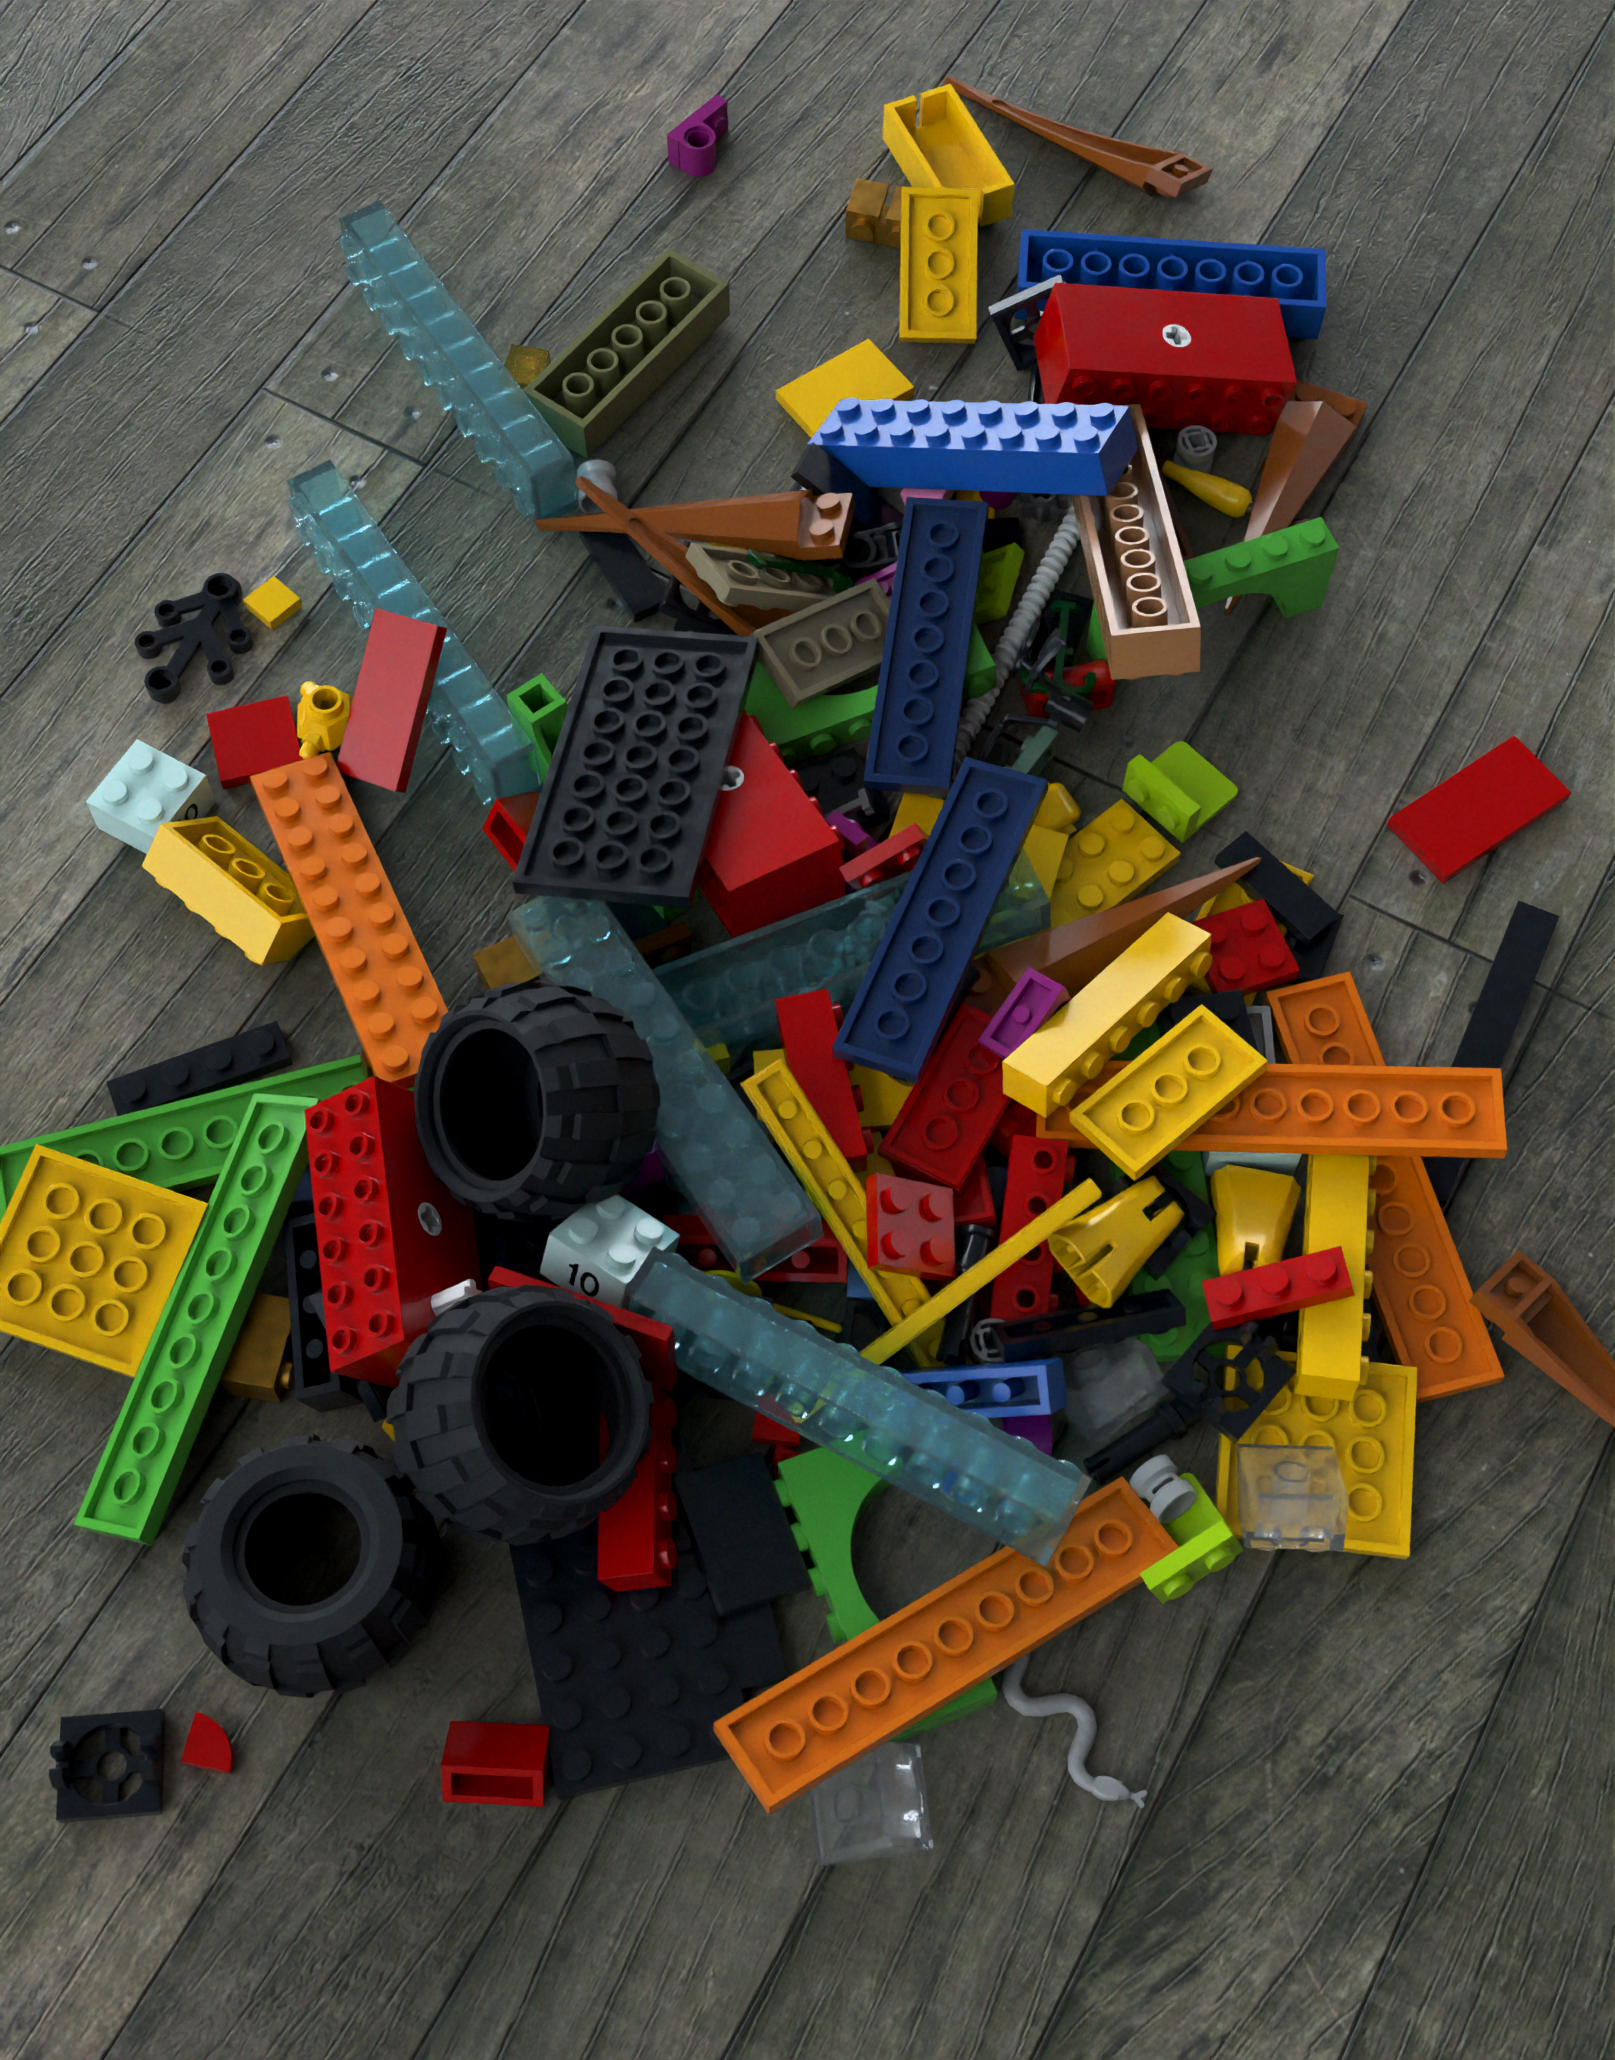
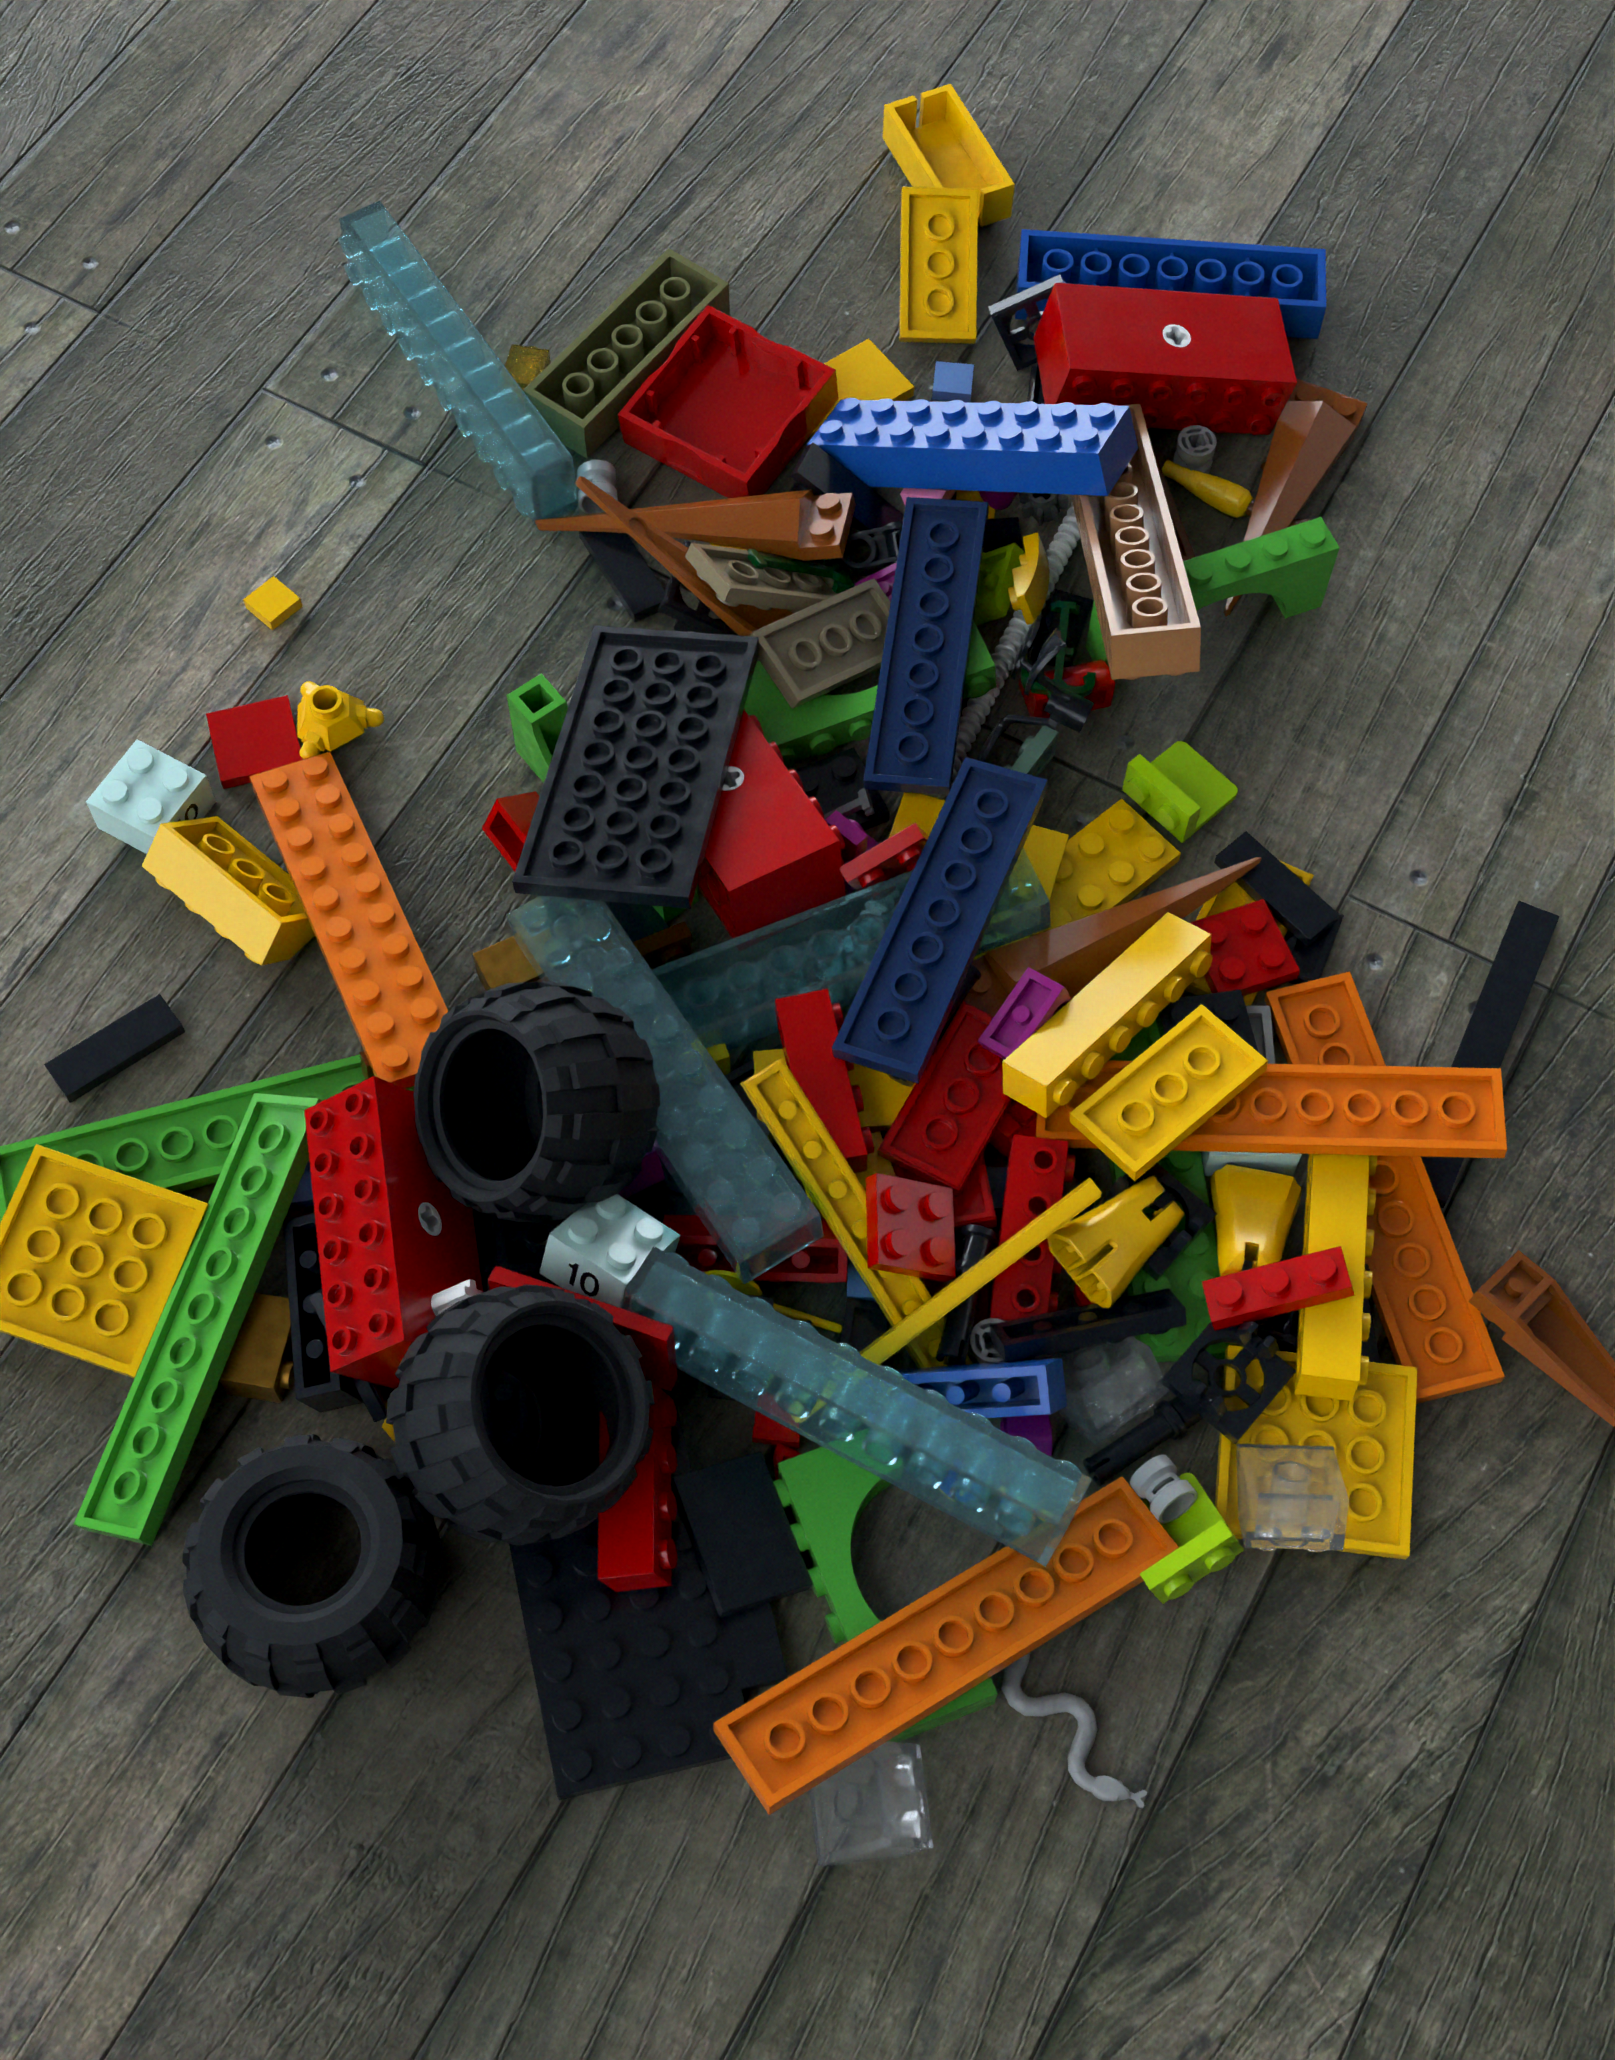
black piece [49,1709,165,1823] -> none
black plate [106,1020,293,1116] -> none
black plant [134,573,253,704] -> none
red tile [181,1712,235,1775] -> none
clear light blue brick [287,460,542,806] -> none
tile [336,608,447,793] -> none
red brick [441,1720,550,1807] -> none
magenta plate [667,94,728,177] -> none
pearl gold piece [845,178,902,248] -> none
dark orange plate [943,75,1213,198] -> none
yellow head [1033,782,1081,838] -> none
red tile [1387,735,1571,884] -> none
none -> black tile [44,994,185,1103]
none -> red tile [618,305,839,498]
none -> medium blue tile [932,361,974,402]
none -> yellow slope [1008,532,1050,625]

